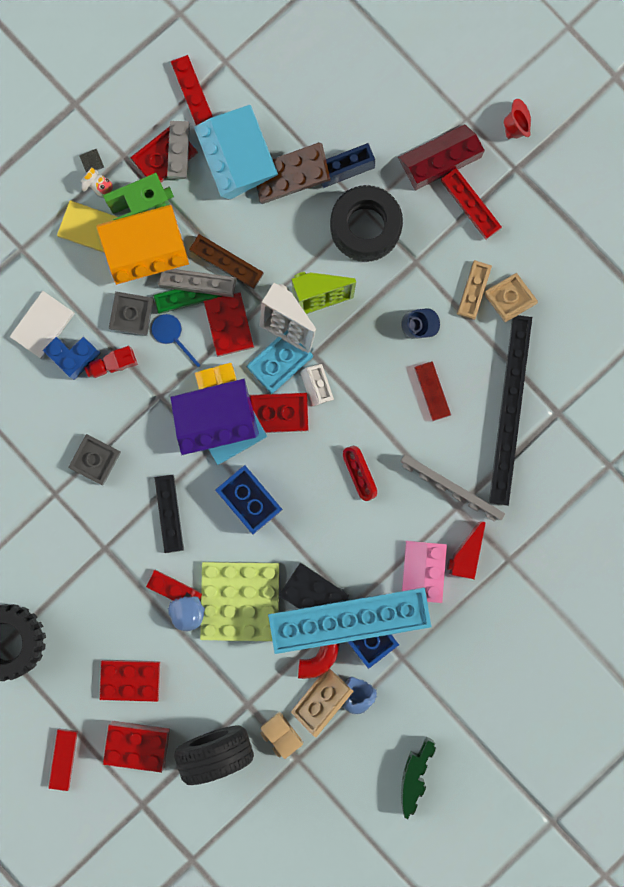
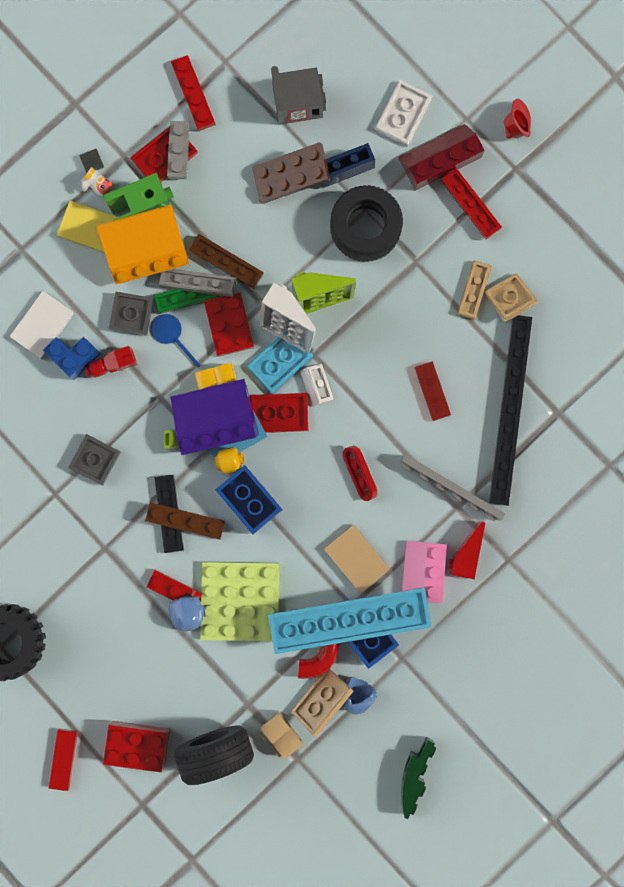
red plate [100,660,160,702] -> none
medium azure slope [194,105,278,200] -> none
black brick [279,562,349,609] -> none
dark blue cap [401,308,440,339] -> none
none -> reddish brown plate [145,502,225,540]
none -> lime tile [164,430,179,449]
none -> yellow head [215,447,245,474]
none -> dark grey container [271,66,326,125]
none -> tan tile [324,525,390,594]
none -> white tile [374,80,433,147]

